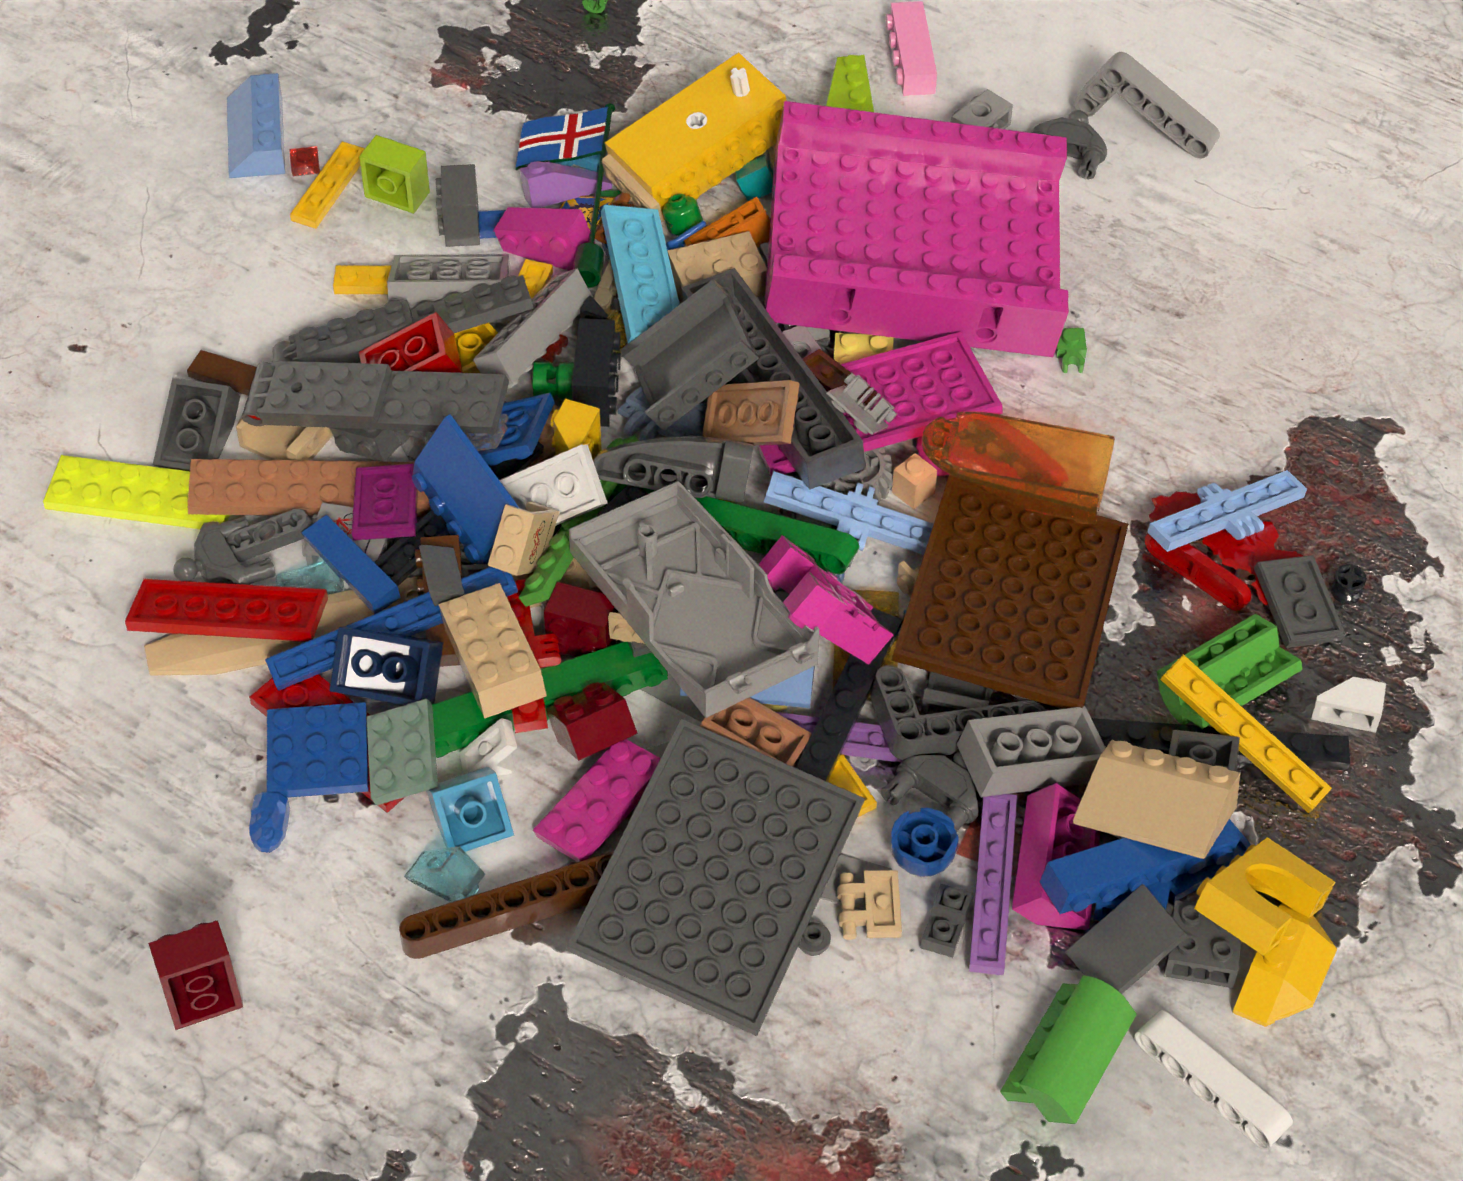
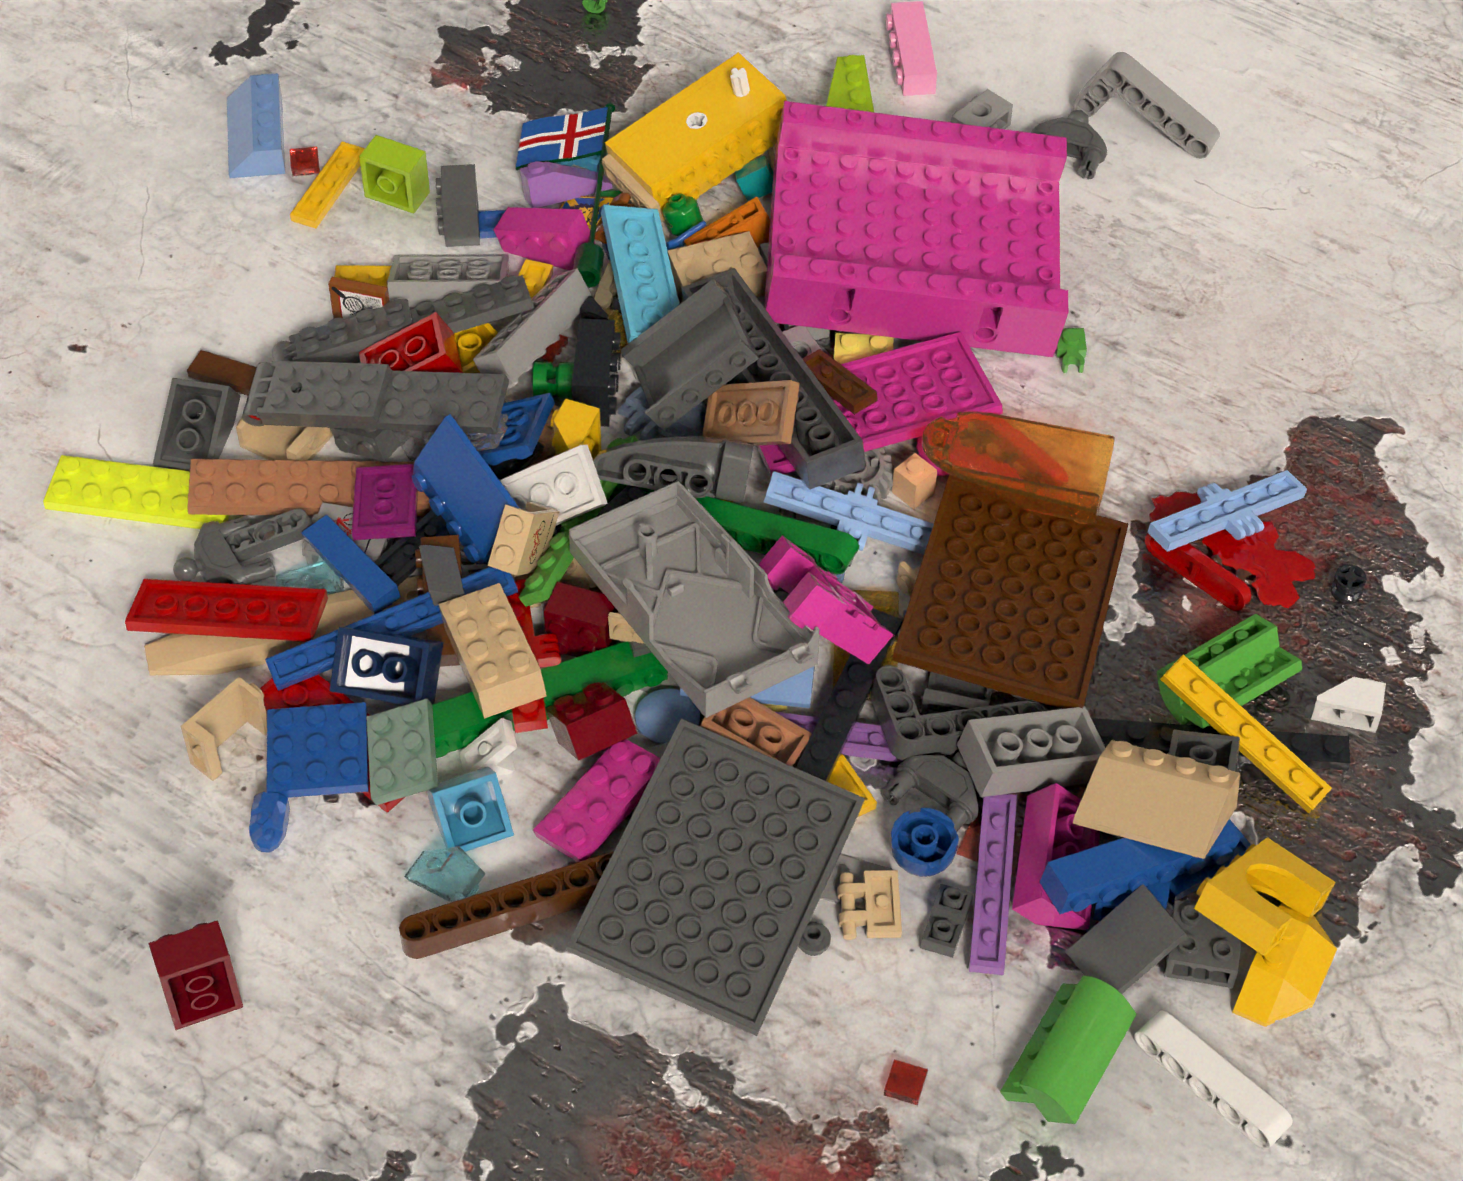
light grey hinge [826,373,897,435] -> none
dark grey tile [1254,555,1346,648] -> none
none -> tan panel [181,677,267,781]
none -> tile [328,277,390,319]
none -> medium blue dish [635,689,700,744]
none -> clear red tile [884,1059,928,1106]

